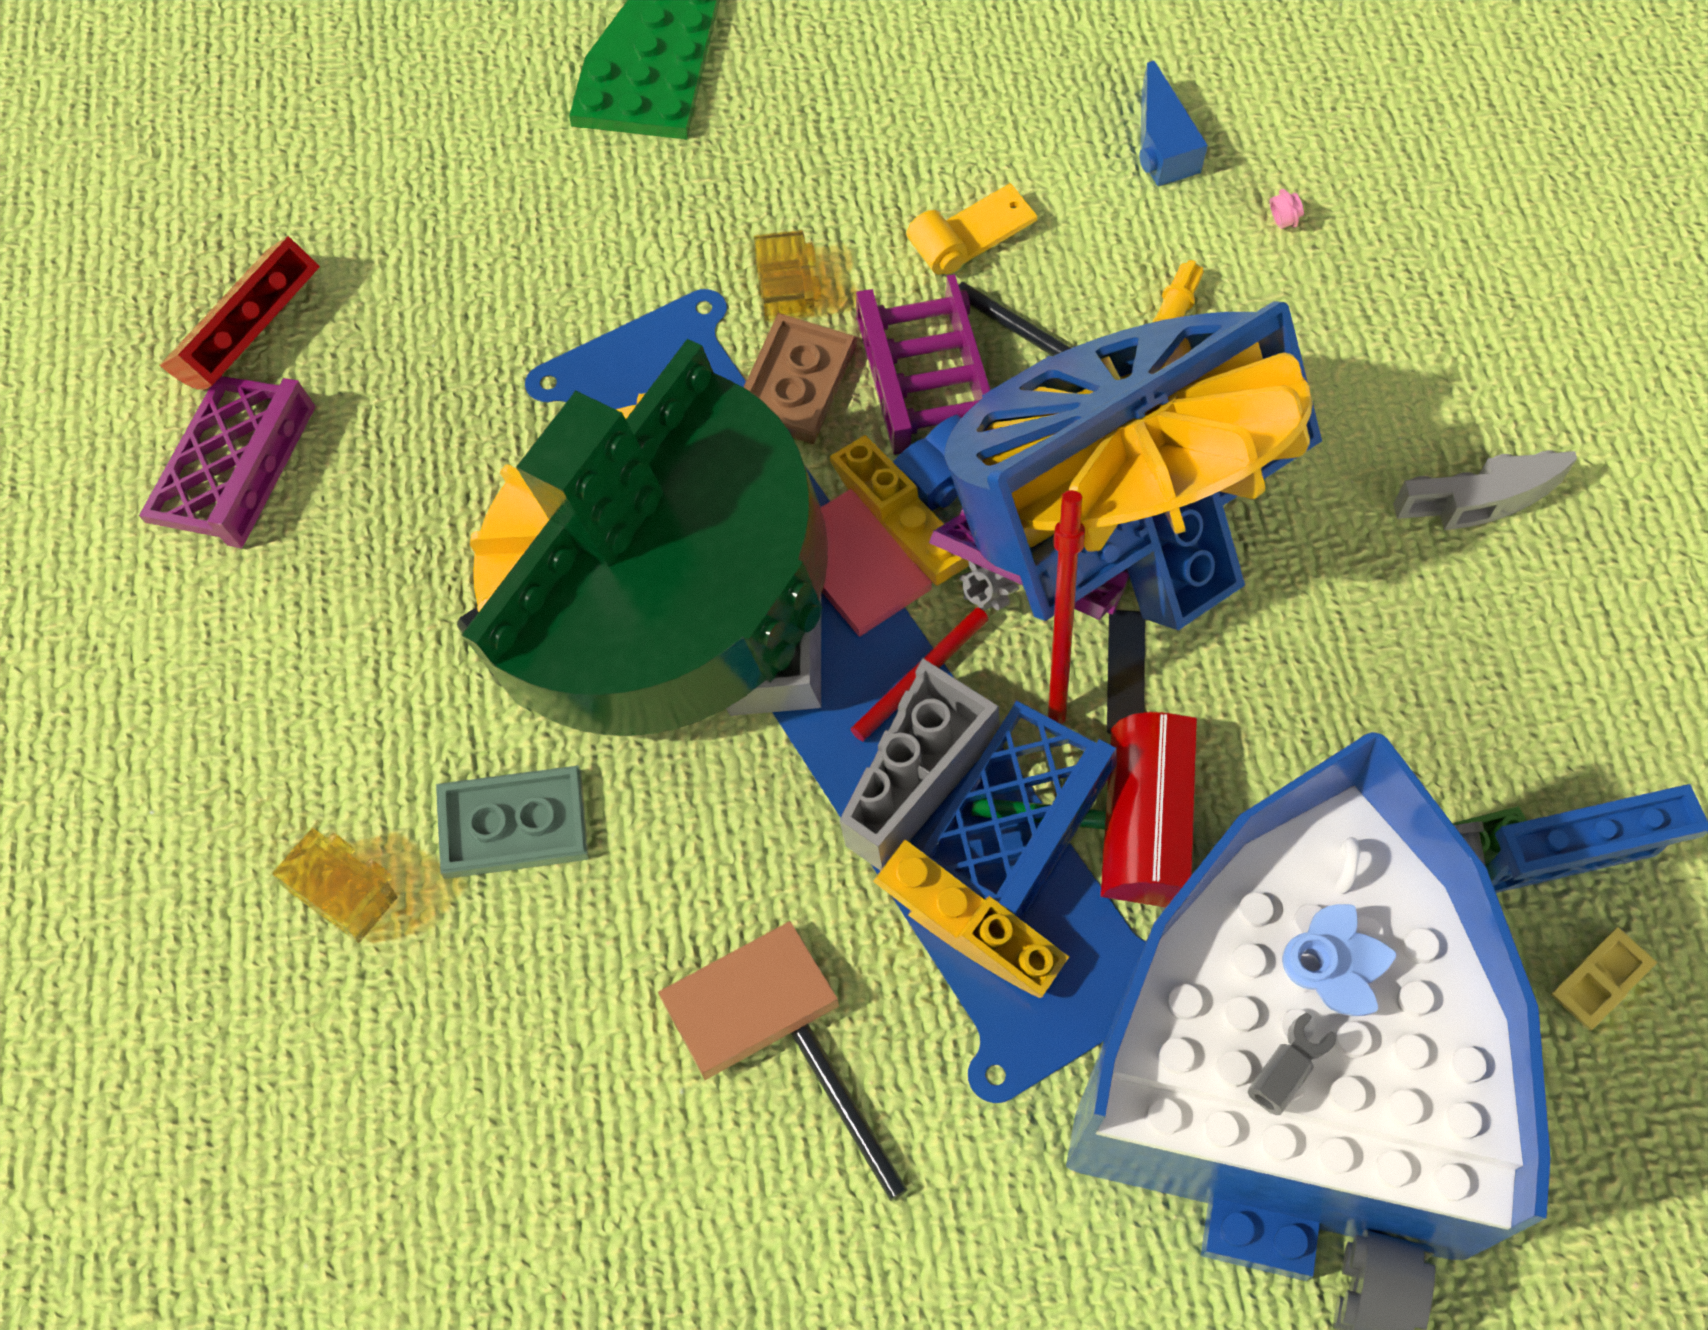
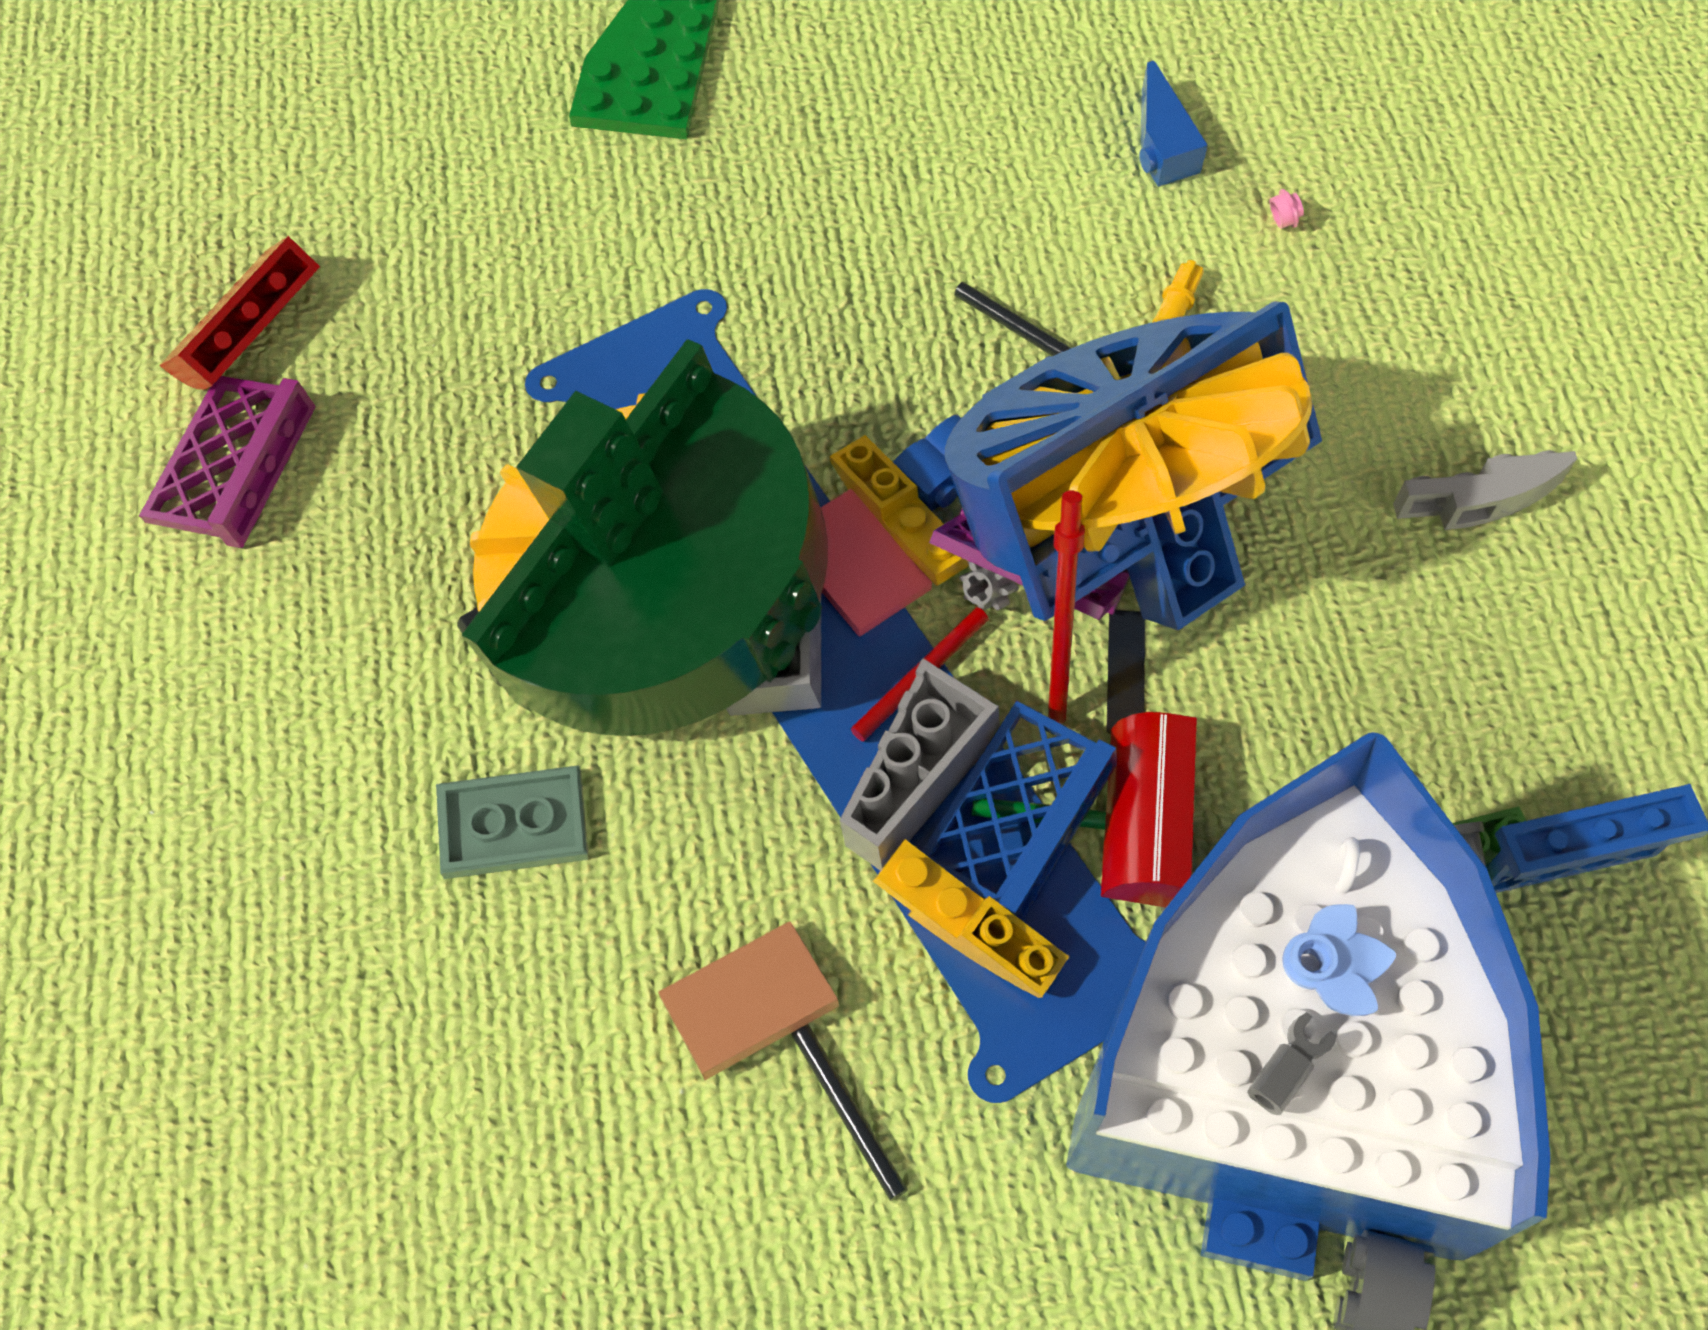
clear yellow brick [272,828,398,943] -> none
medium nougat tile [744,313,857,444] -> none
clear yellow brick [753,230,821,321] -> none
magenta fence [856,274,990,455] -> none
yellow door [906,183,1037,275] -> none
light yellow slope [1550,927,1658,1031] -> none

